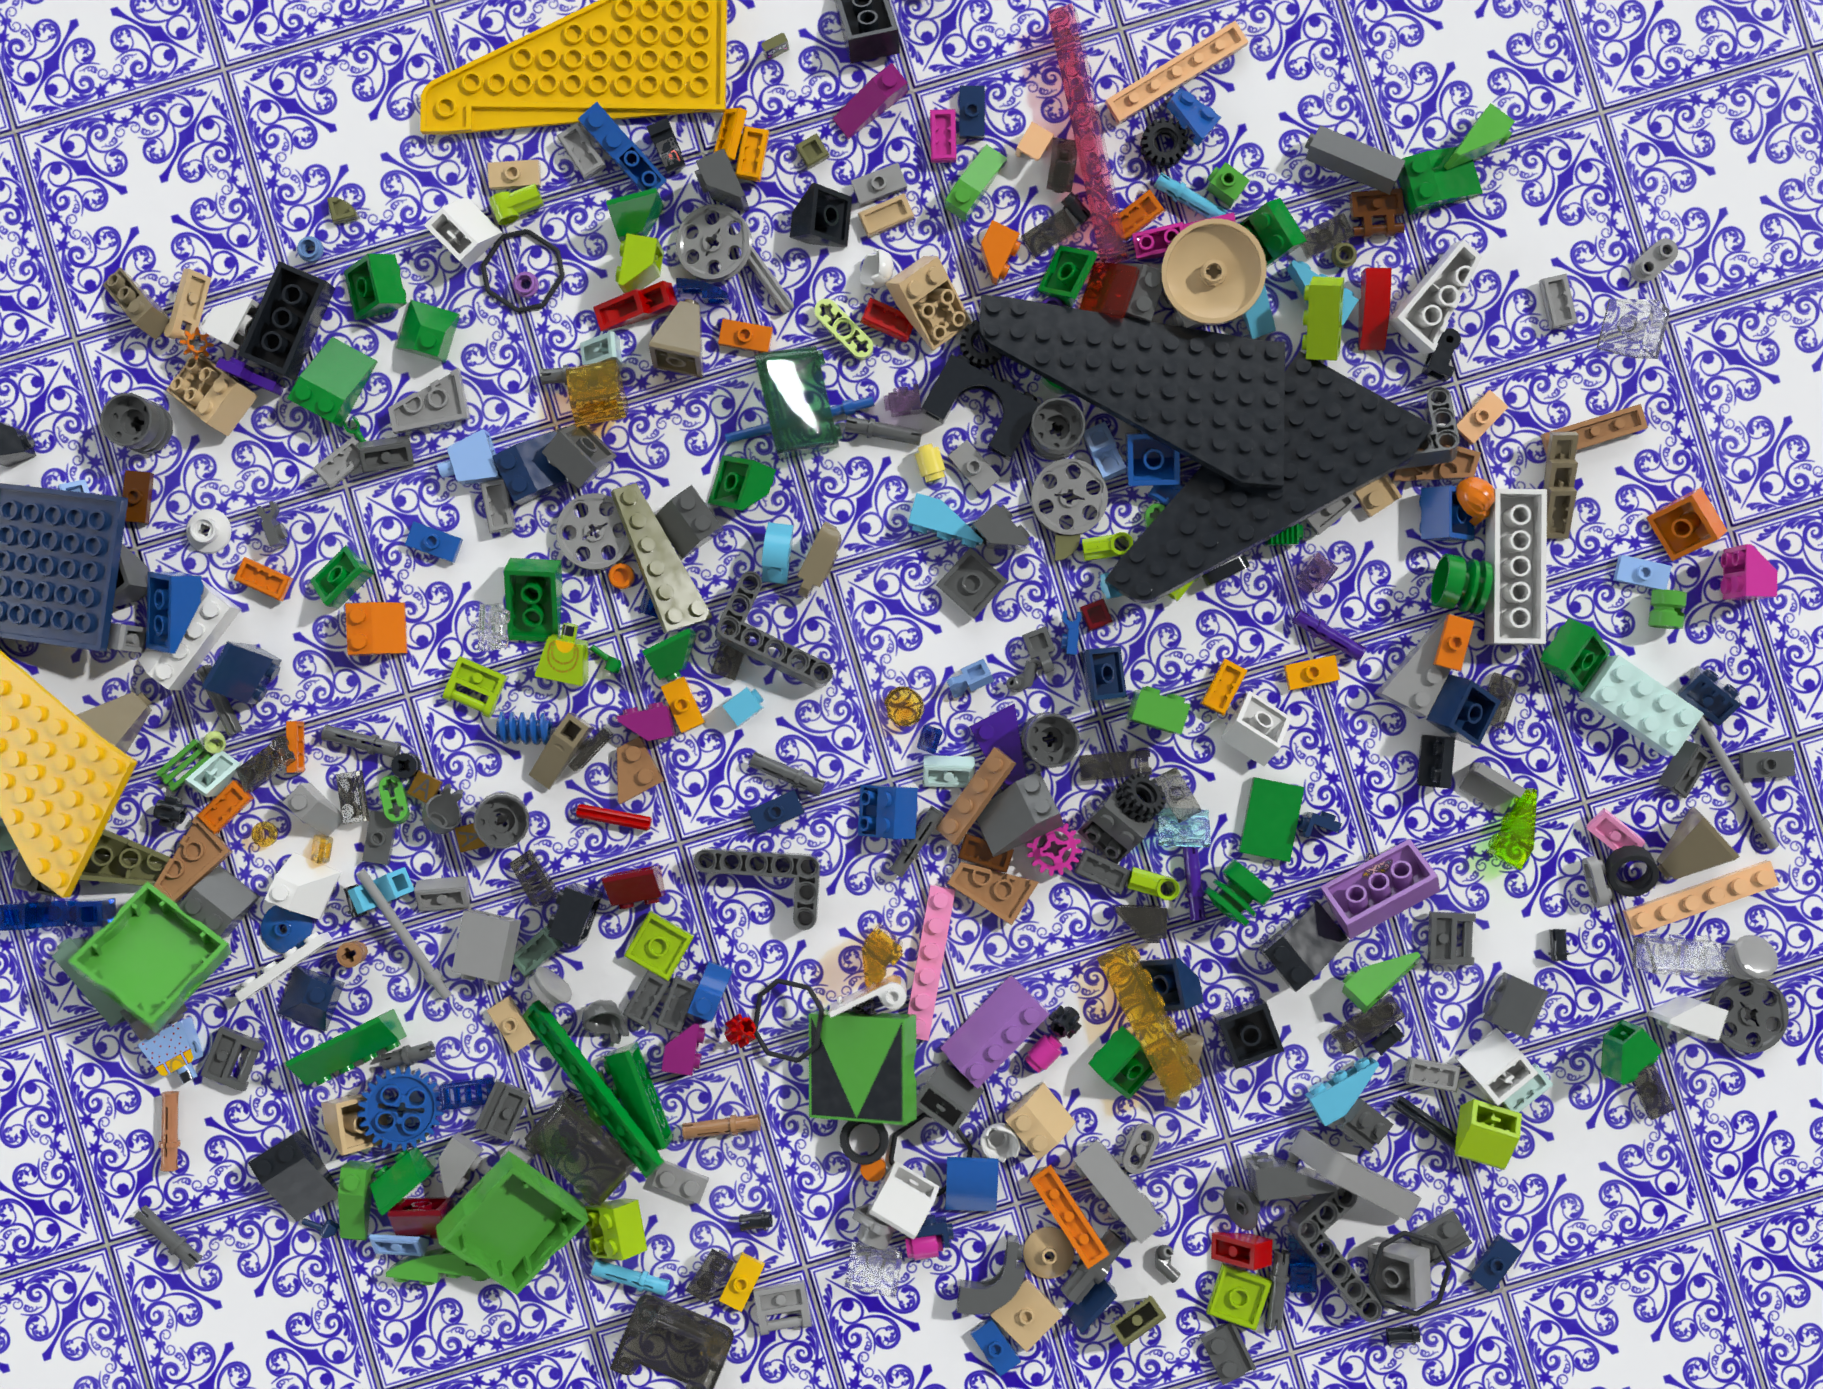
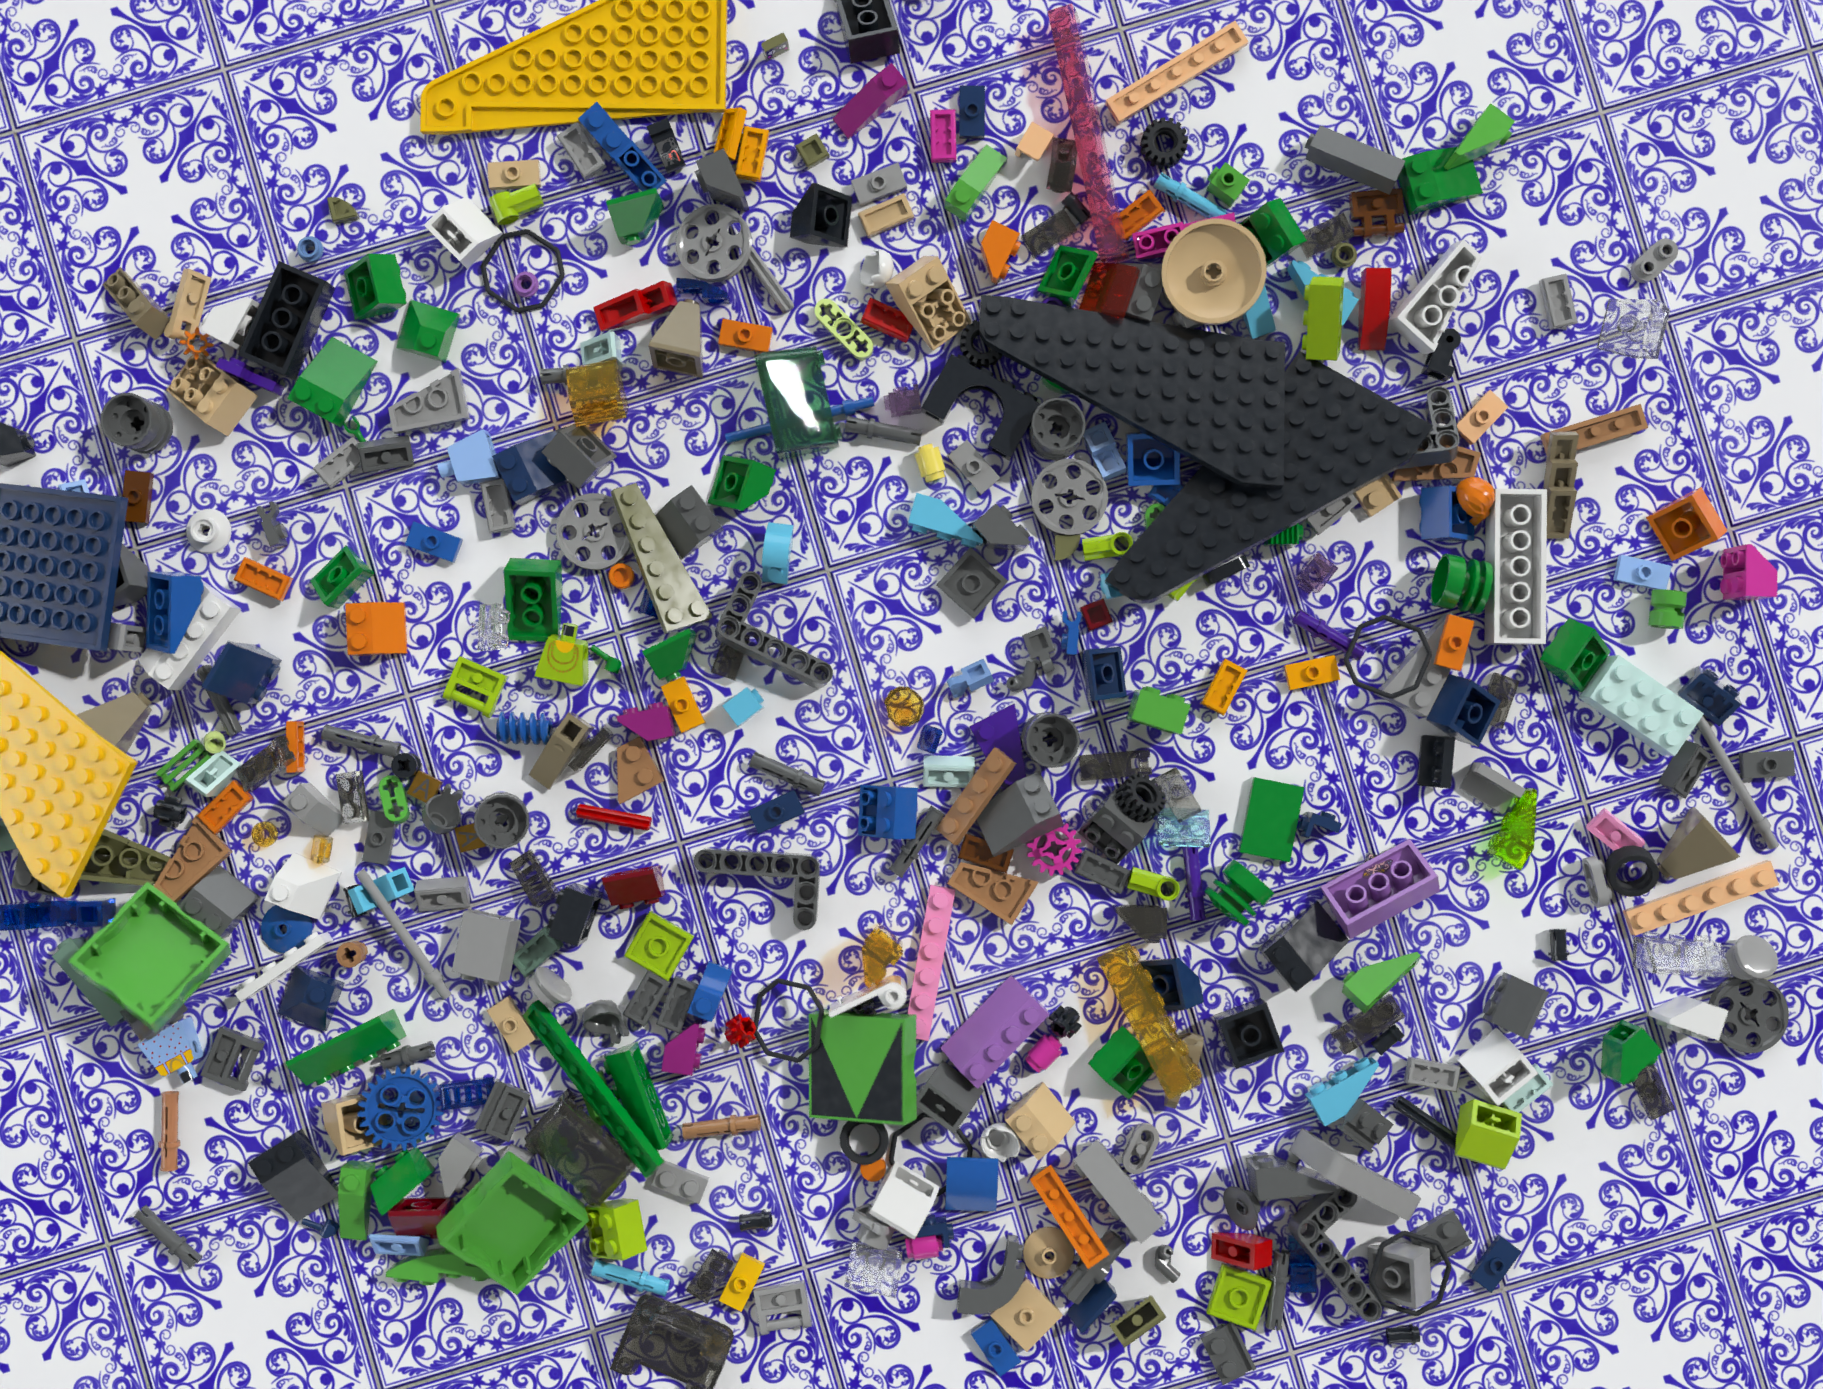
lime slope [615,233,664,294] -> none
dark tan piece [797,521,842,599] -> none
blue wing [1166,88,1221,146] -> none
white slope [1221,691,1292,766] -> none
dark grey plate [1427,911,1476,965] -> none
none -> black piece [1344,615,1432,699]

